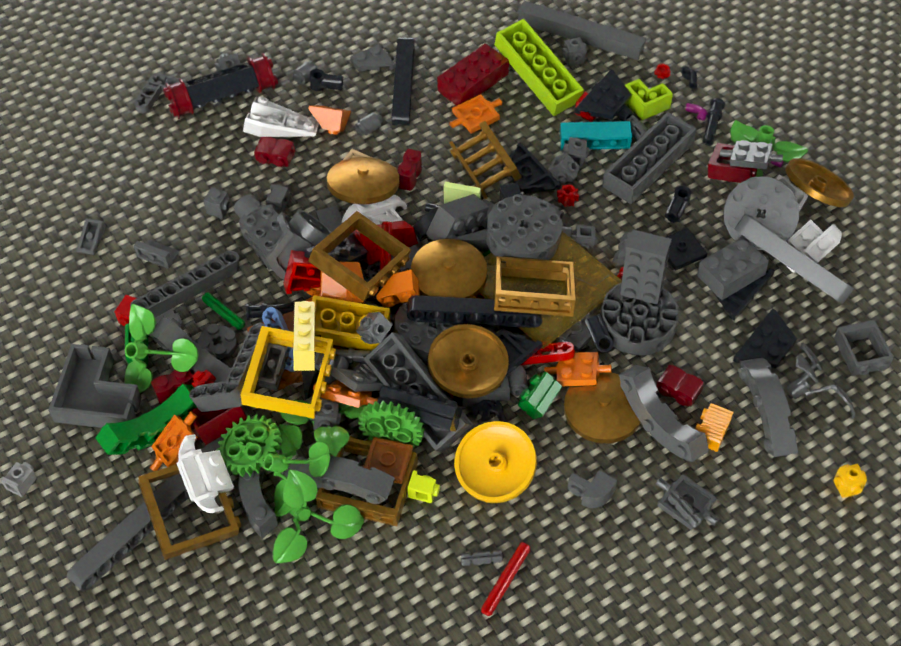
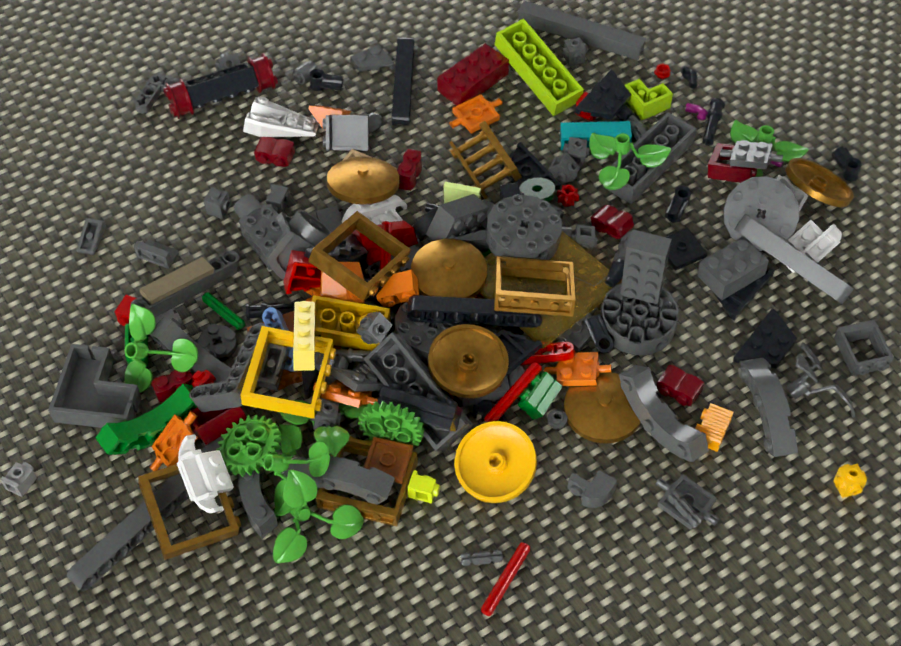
none -> dark tan tile [140,257,214,305]
none -> panel [323,115,369,151]
none -> red axle [484,362,542,423]
none -> tile [520,178,555,202]
none -> dark grey plate [547,410,567,429]
none -> bright green plant [589,133,671,190]
none -> dark red brick [590,205,634,239]
none -> black cone [605,259,625,288]
none -> black piece [832,146,862,182]

